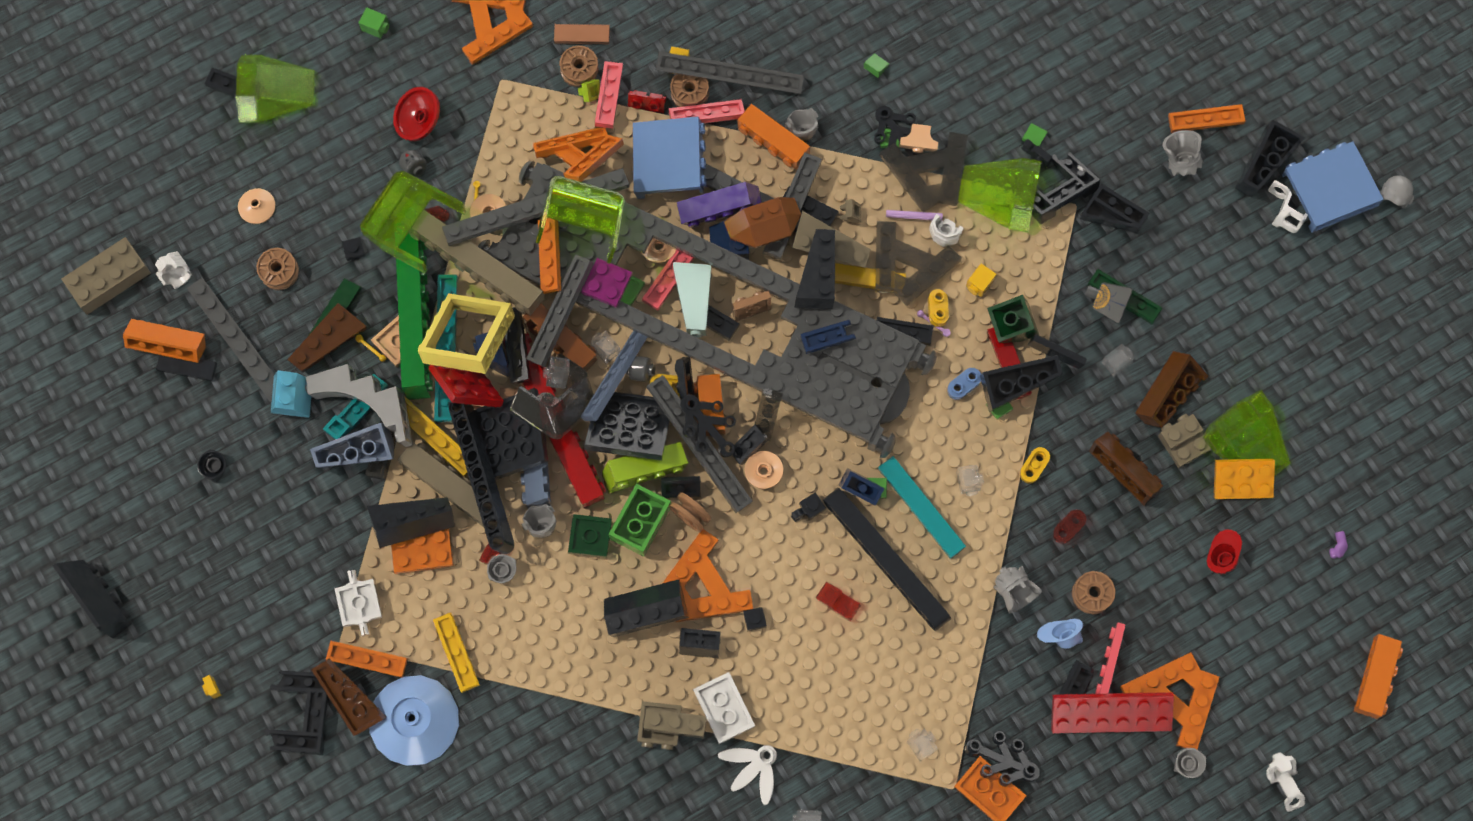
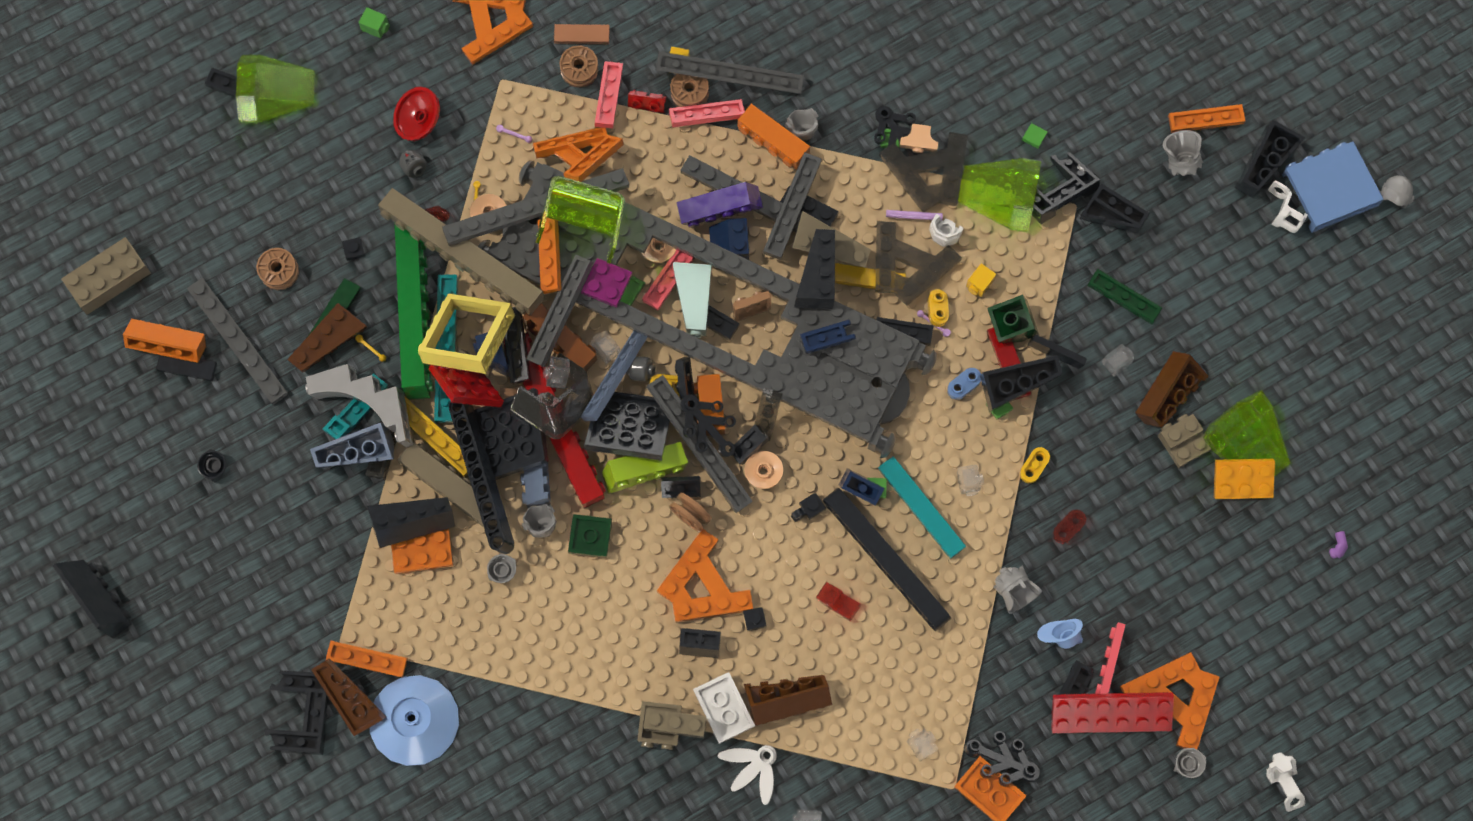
white hair [155,251,192,289] -> none
yellow plate [202,675,222,699] -> none
light nougat dish [238,189,276,224] -> none
medium azure slope [271,370,311,418] -> none
white plate [335,570,382,636] -> none
clear neon green windscreen [360,171,466,273] -> none
light nougat tile [371,315,401,367] -> none
yellow tile [433,612,480,693] -> none
clear red arm [479,543,502,564] -> none
lime tile [578,79,600,102] -> none
black slope [604,579,689,637] -> none
bright green brick [608,483,671,557] -> none
medium blue panel [633,116,706,199] -> none
dark orange wedge [724,197,801,248] -> none
dark tan tile [840,199,861,223] -> none
bright green slope [864,54,889,78] -> none
black plate [1021,139,1052,169] -> none
medium nougat wheel [1072,571,1115,615] -> none
dark grey torso [1085,282,1133,323] -> none
reddish brown slope [1089,431,1163,506] -> none
red piece [1206,529,1242,574] -> none
orange brick [1354,634,1403,719] -> none
none -> lavender hinge [496,125,532,143]
none -> reddish brown wedge [744,675,832,726]

